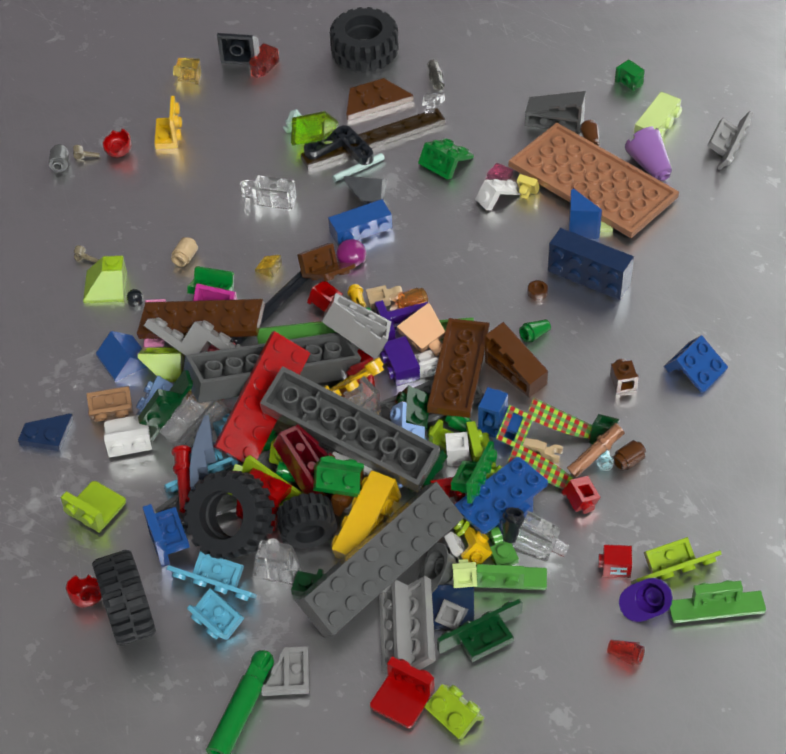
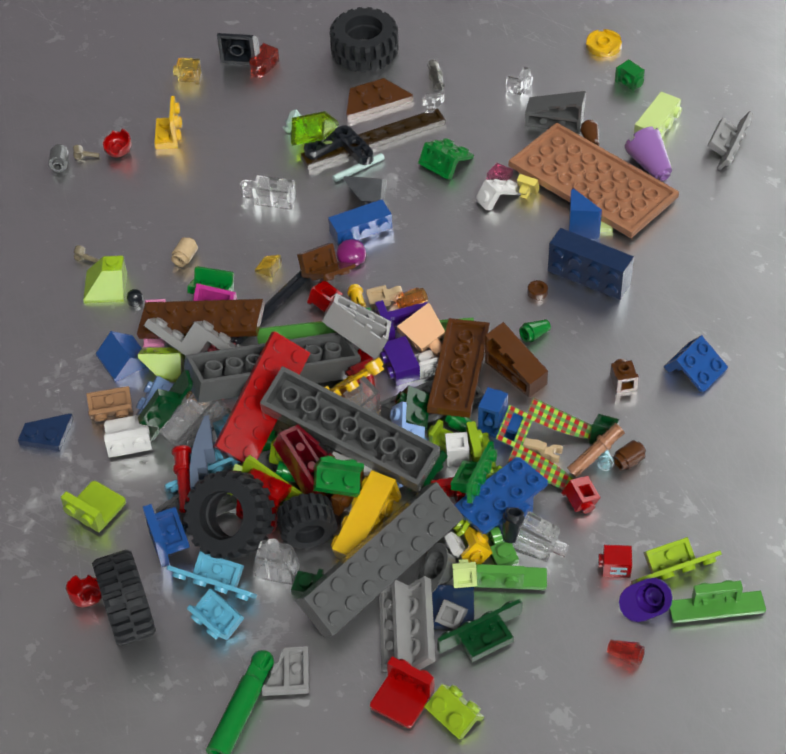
none -> clear bracket [506,67,533,96]
none -> yellow tile [586,29,622,57]

